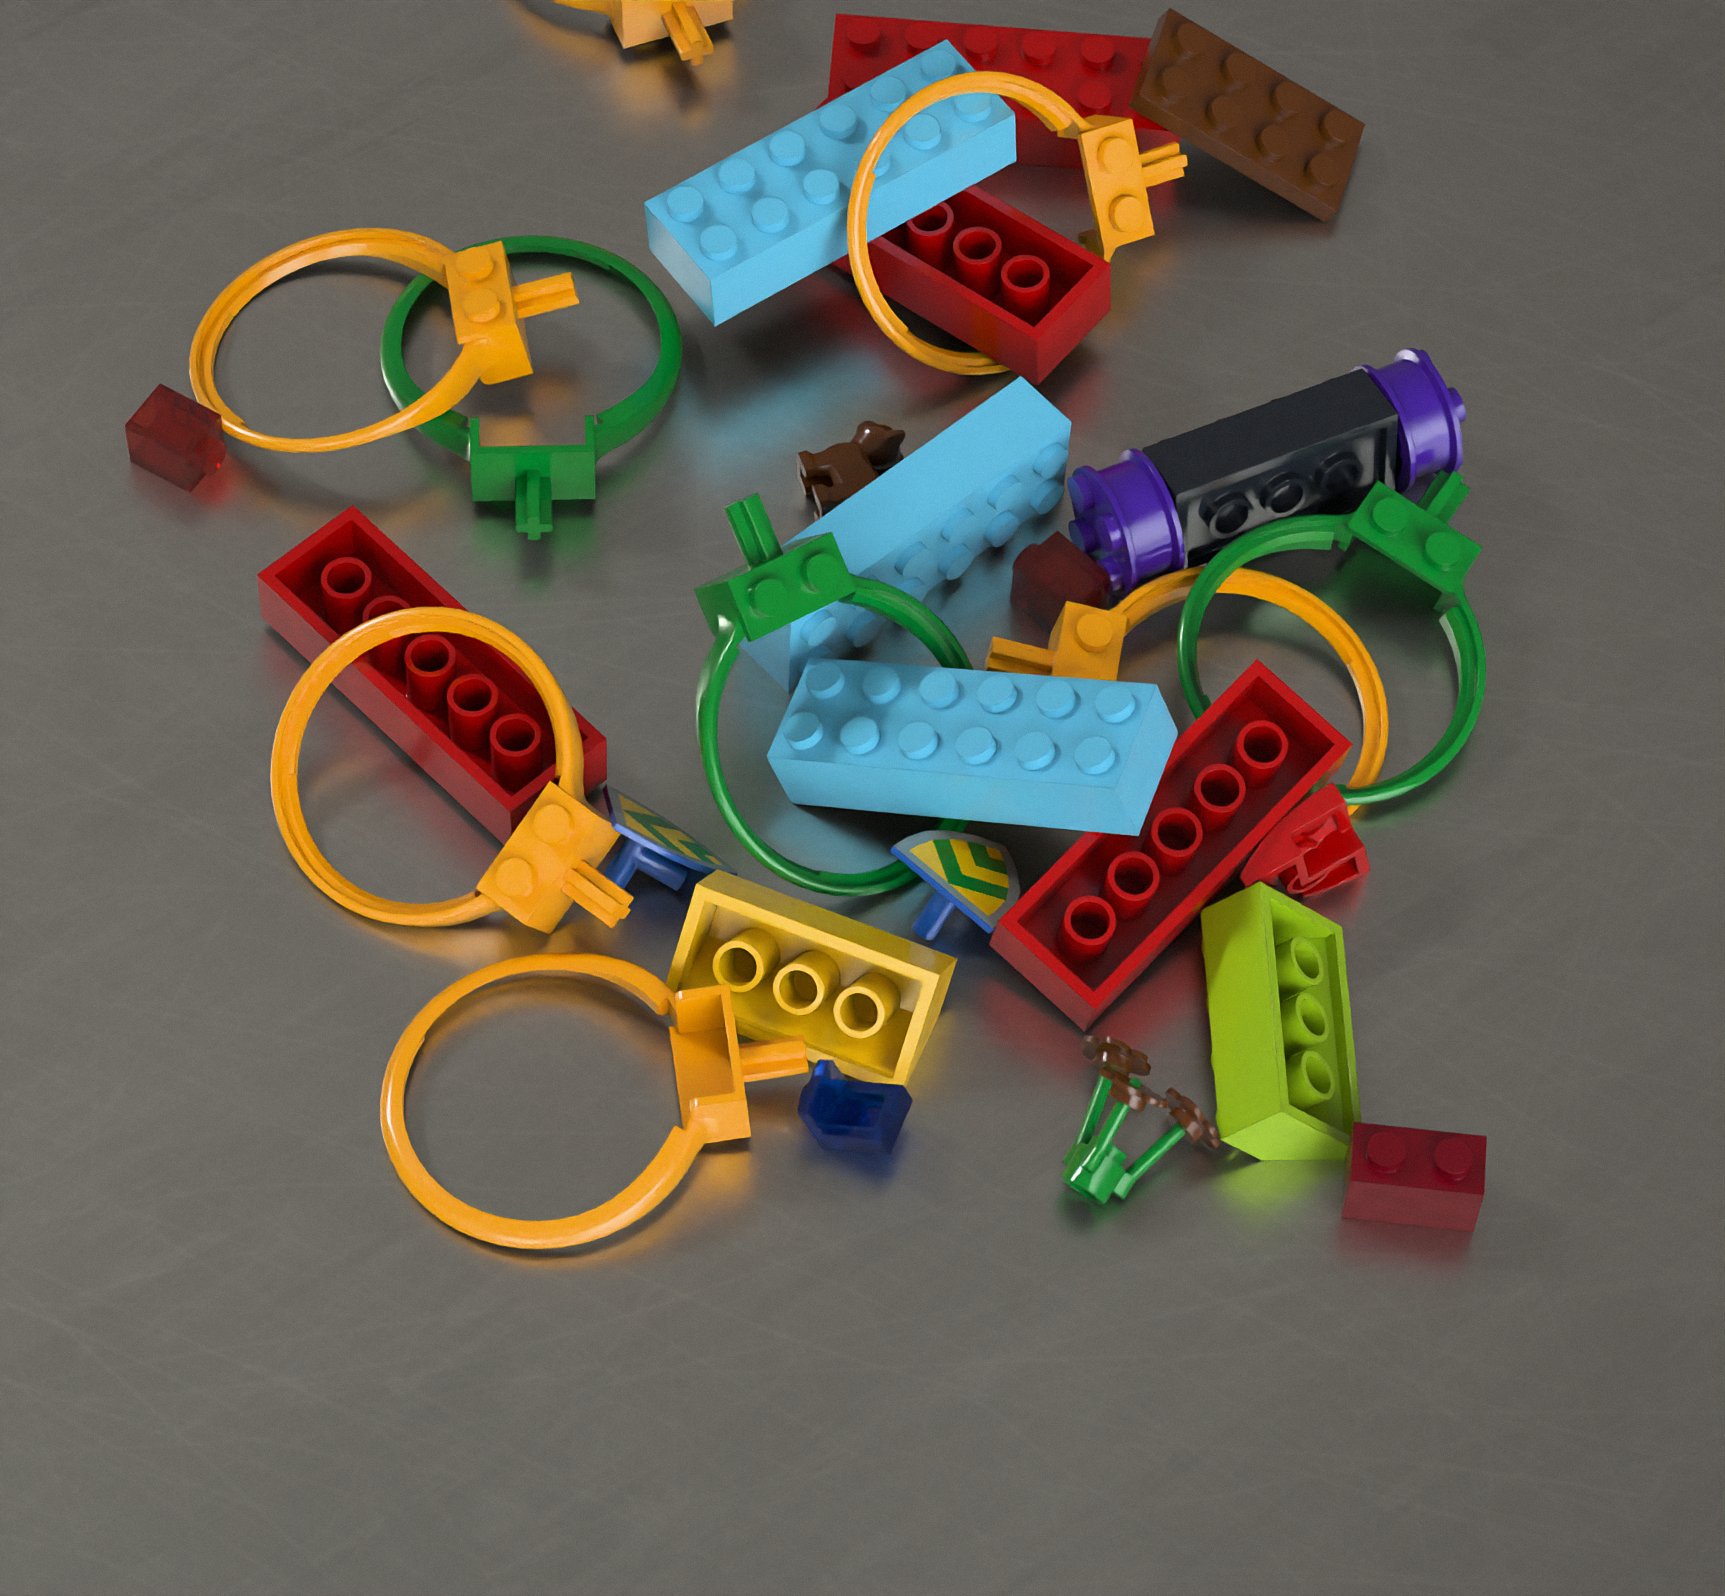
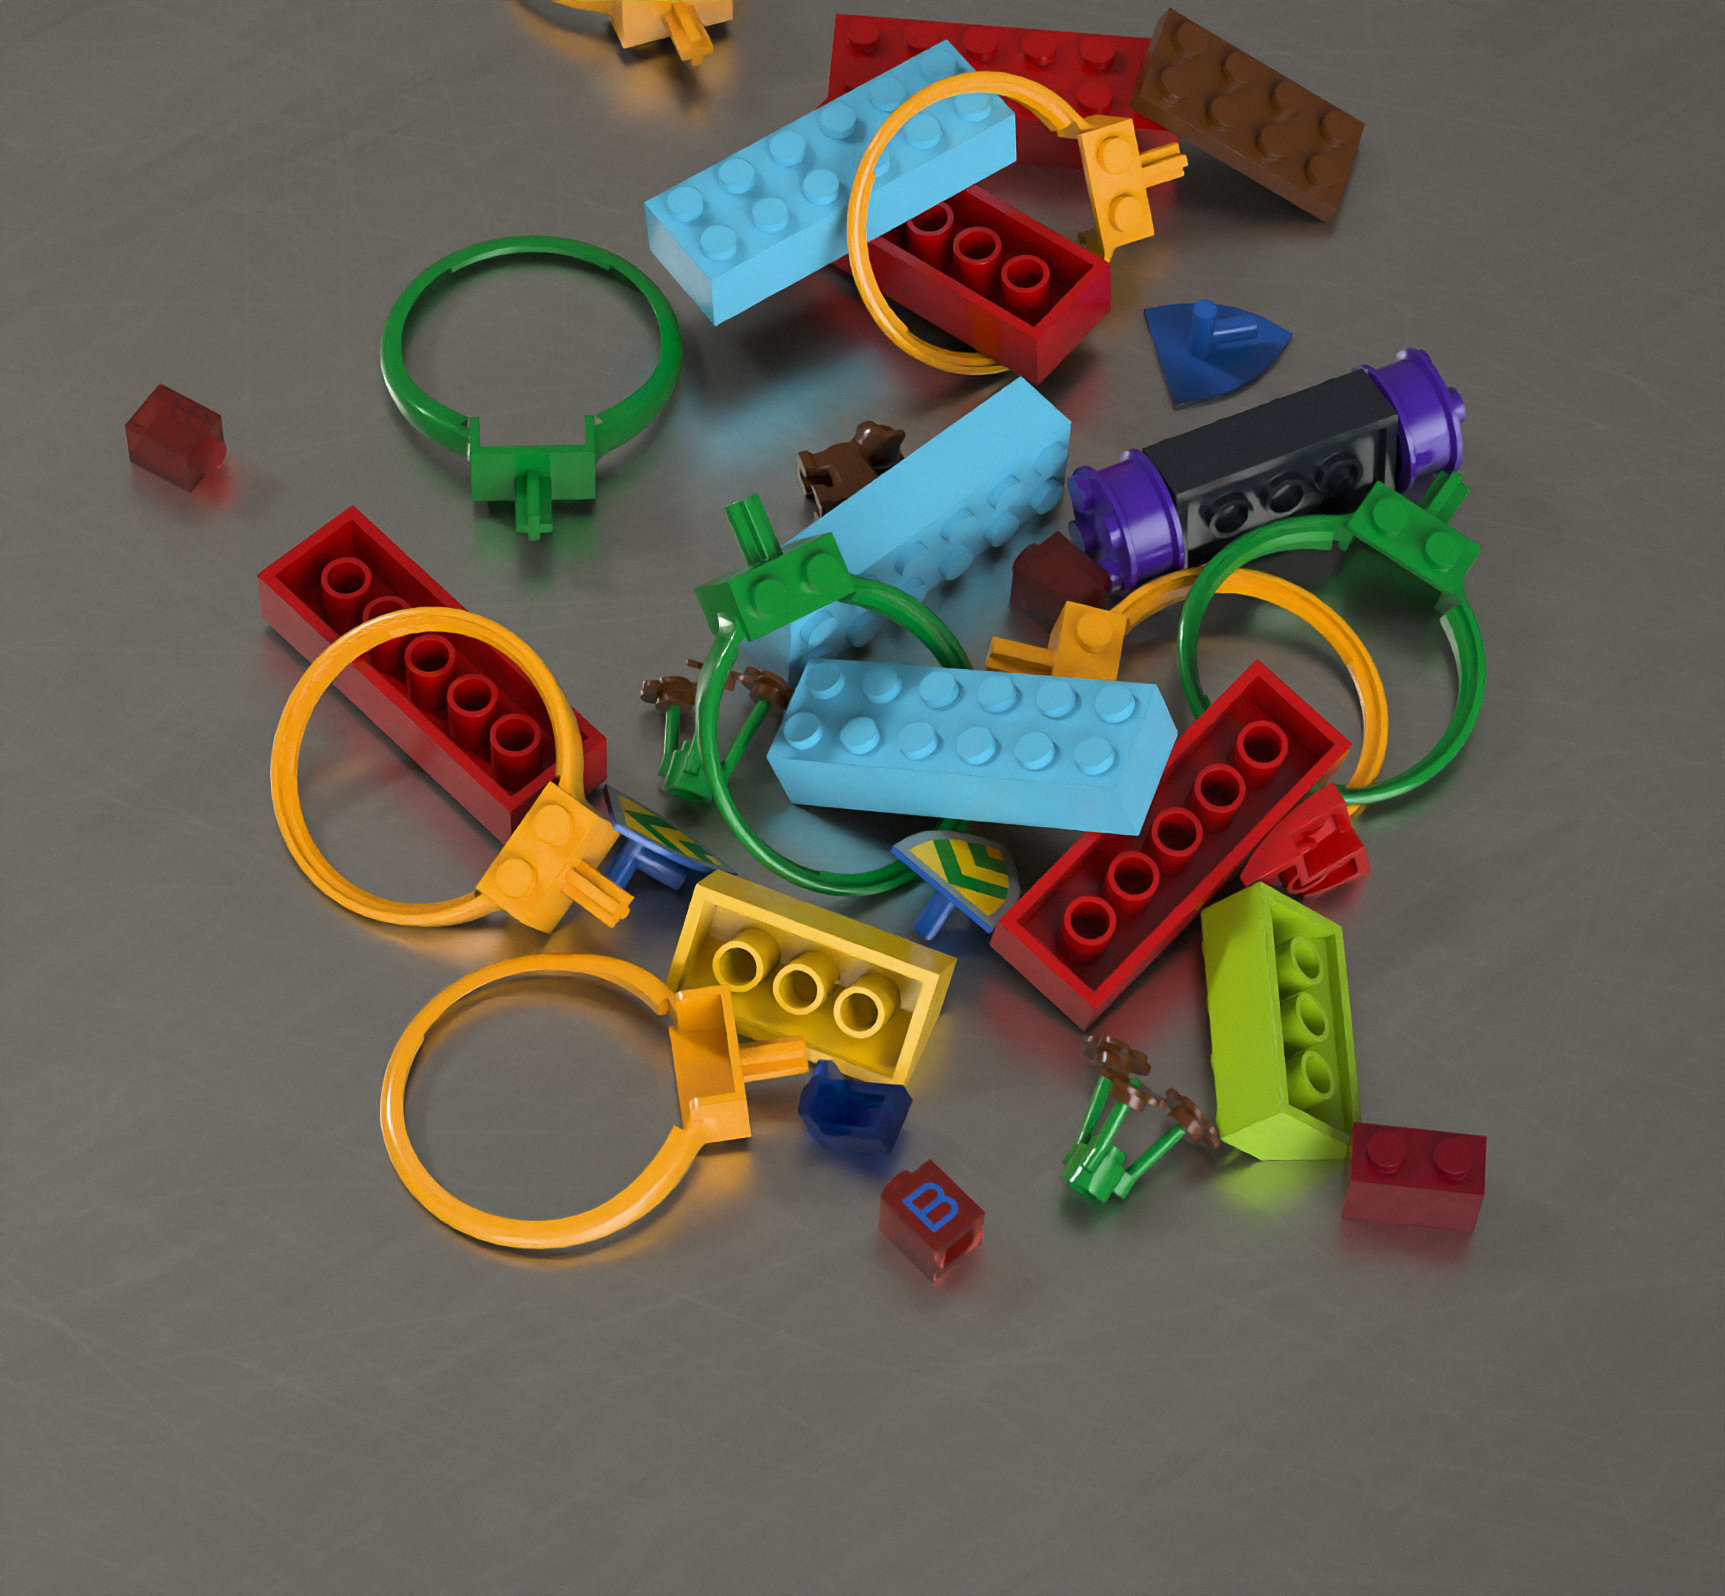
light orange brick [189,227,580,453] -> none
none -> plant [640,658,795,804]
none -> clear red brick [878,1159,985,1283]
none -> blue shield [1143,299,1293,407]

